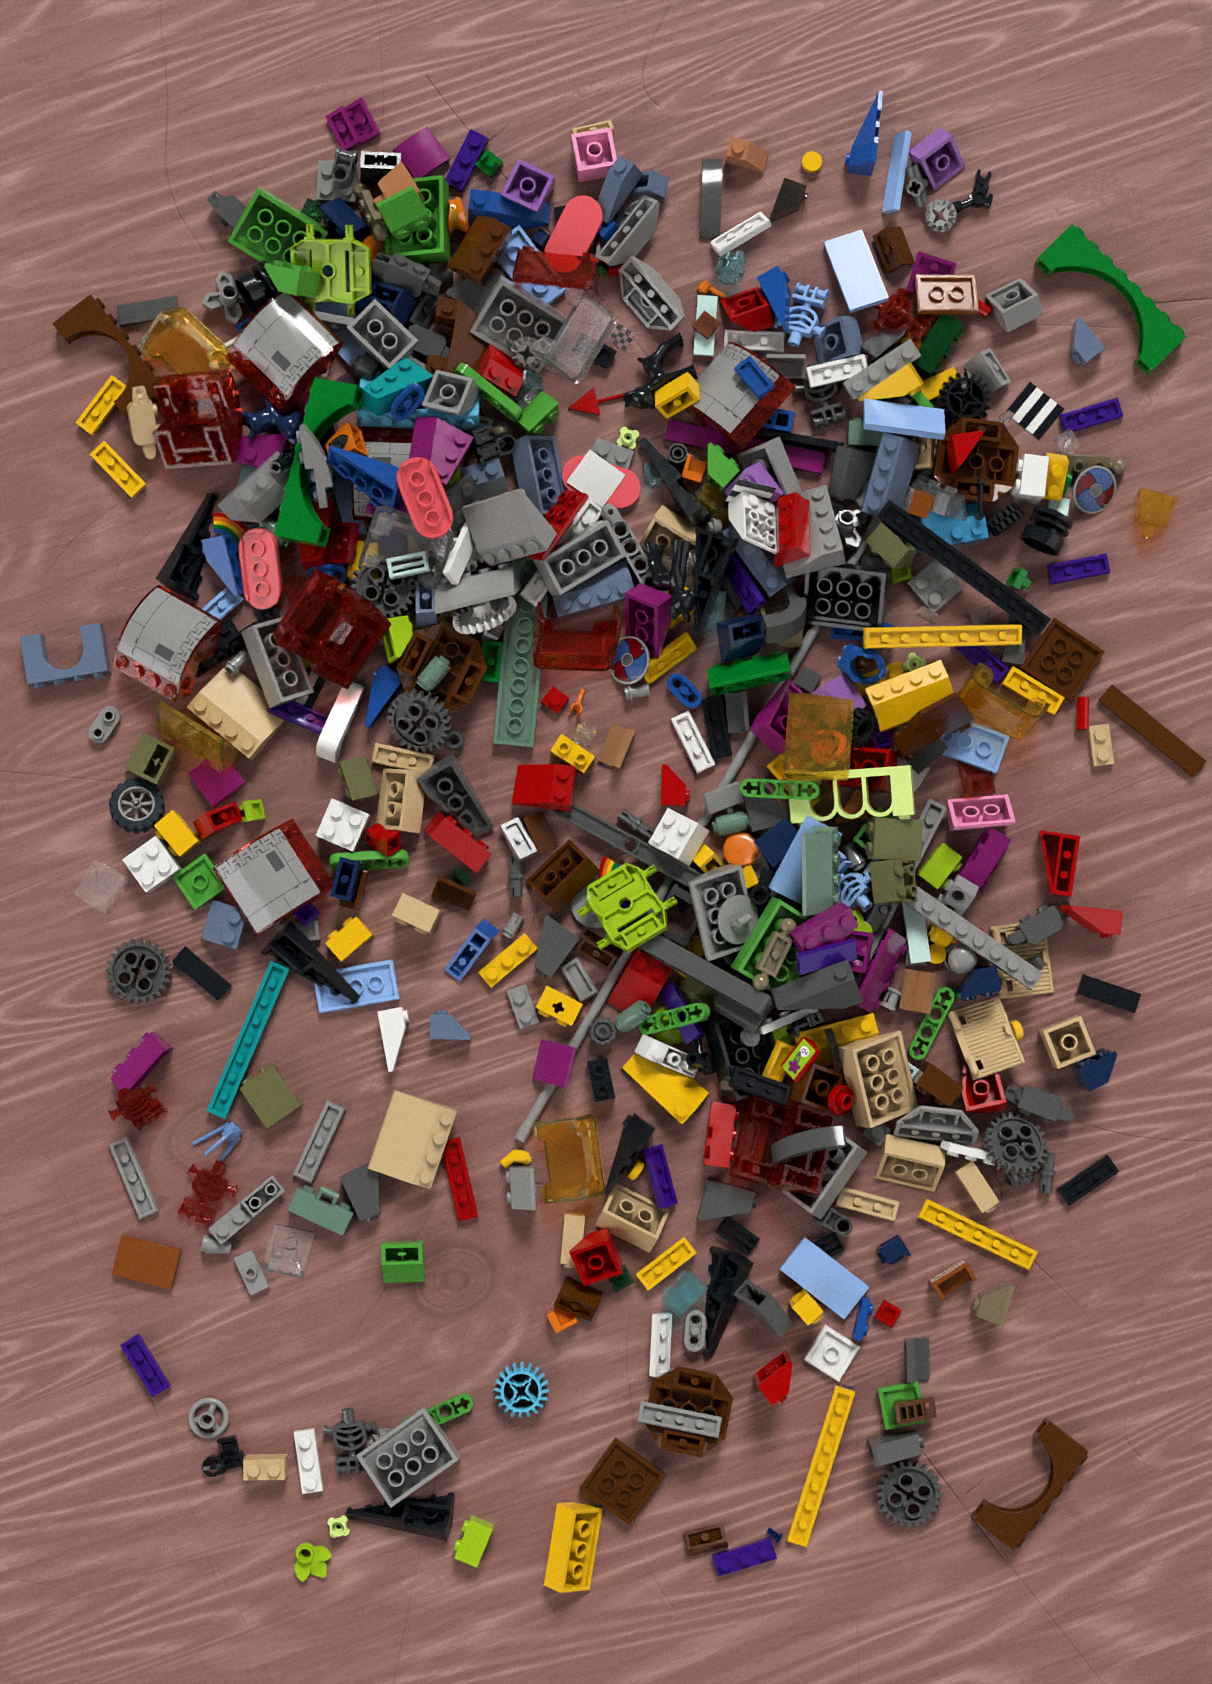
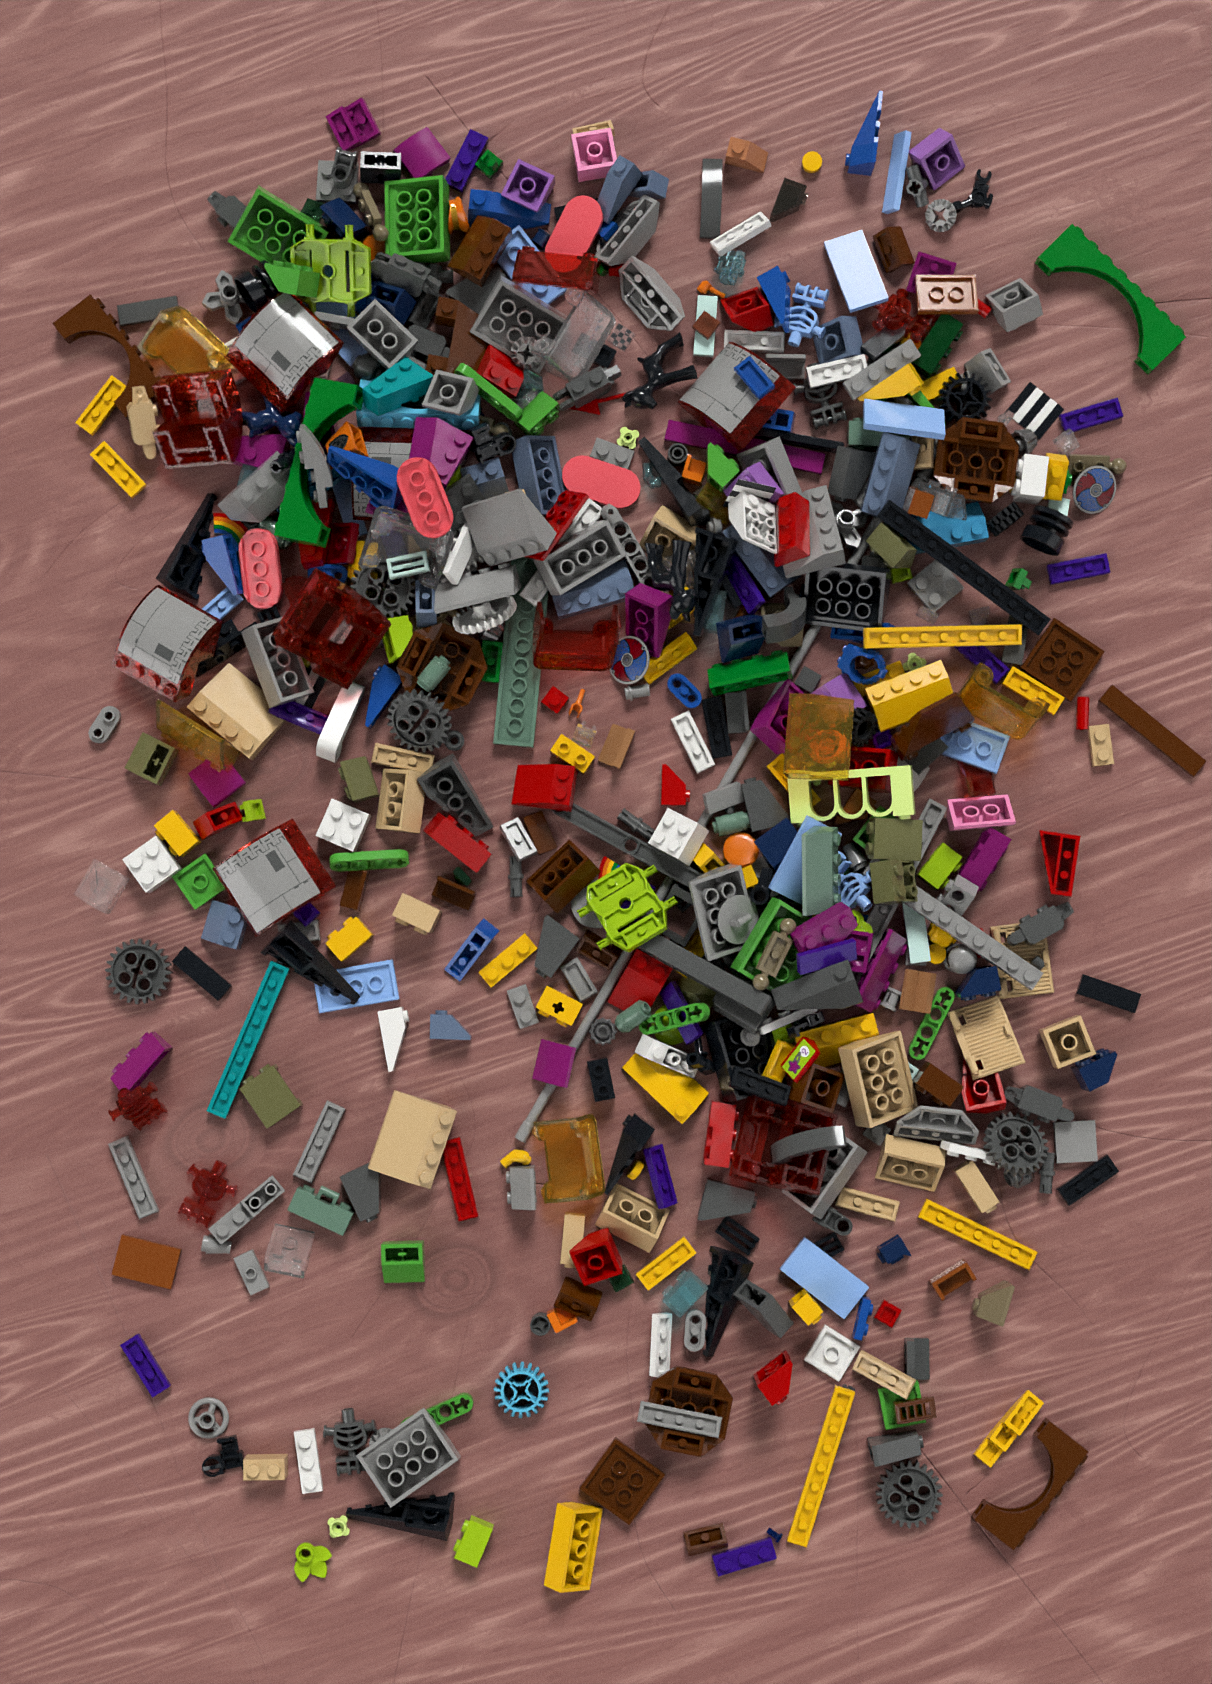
sand blue arch [20,623,112,689] -> none
black wheel [109,778,165,834] -> none
medium blue plant [192,1121,243,1162] -> none
light grey pin [224,651,250,676] -> none
dark blue slope [330,857,360,903] -> none
red leg [363,823,401,857] -> none
nougat torso [373,161,425,204] -> none
bright green slope [376,185,432,240] -> none
blue plate [390,383,425,420] -> none
light grey pin [501,912,524,940] -> none
white sticker [567,450,625,507] -> none
yellow brick [655,372,700,419] -> none
bright green beam [740,778,820,800] -> none
clear smoke tile [824,1028,843,1072] -> none
red plate [828,1085,853,1116] -> none
red slope [946,431,984,474] -> none
black hinge [976,477,985,520] -> none
yellow tile [1009,1020,1024,1041] -> none
red slope [1060,905,1123,938] -> none
sand blue slope [1070,317,1105,368] -> none
clear yellow torso [1134,488,1178,539] -> none
none -> dark grey wheel [530,1312,551,1336]
none -> dark grey hinge [552,365,622,411]
none -> tan tile [852,1350,916,1399]
none -> yellow slope [973,1390,1044,1468]
none -> flat silver piece [1011,429,1038,456]
none -> light grey tile [1053,1120,1098,1163]

